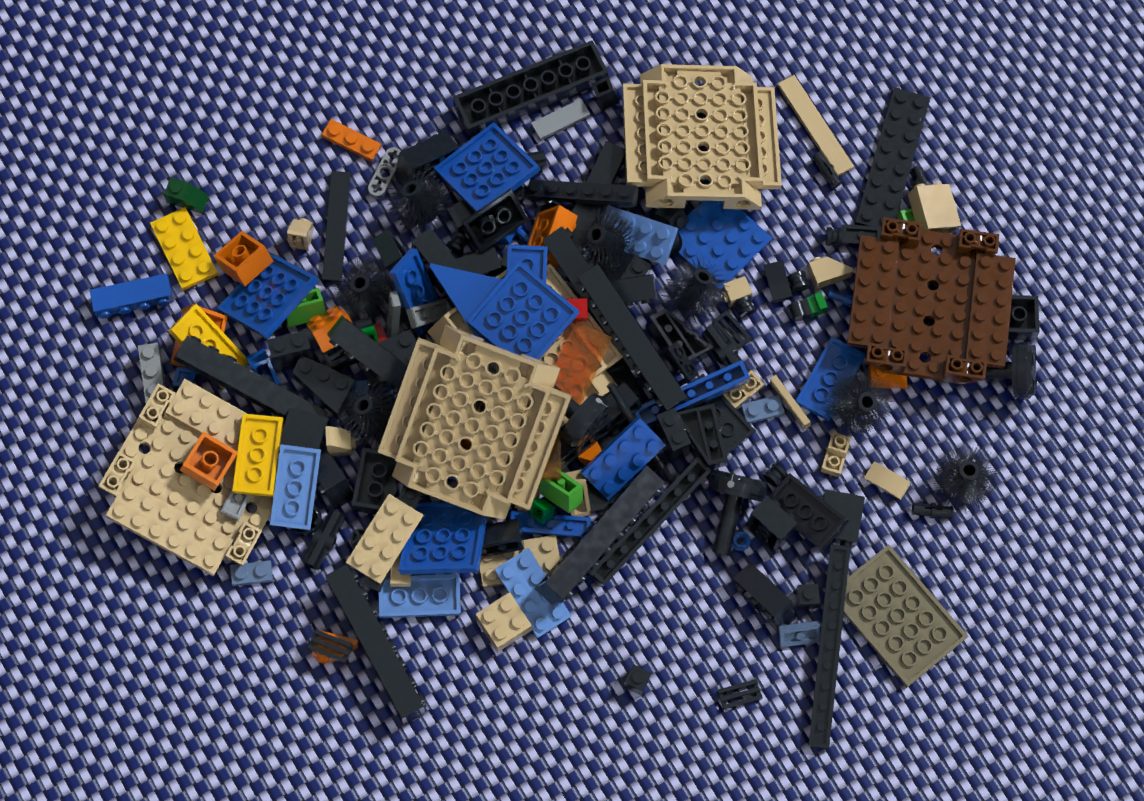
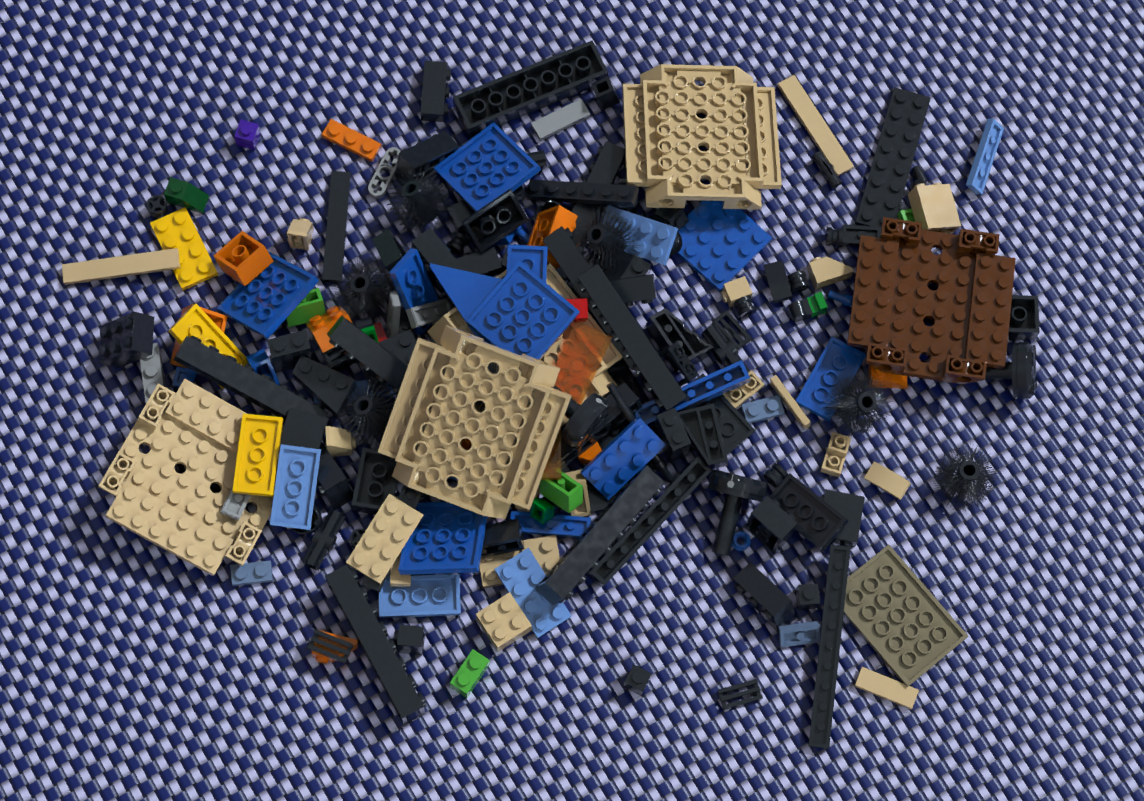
blue brick [89,273,174,319] -> none
orange brick [179,431,238,491] -> none
black piece [660,255,730,326] -> none
black pin [911,502,954,519] -> none
none -> tan tile [62,248,181,285]
none -> black brick [98,311,154,368]
none -> black wheel [147,195,168,219]
none -> dark purple brick [234,119,261,150]
none -> black brick [394,624,425,655]
none -> black brick [421,61,451,122]
none -> bright green brick [450,649,490,698]
none -> tan tile [854,667,919,710]
none -> medium blue plate [966,118,1004,195]

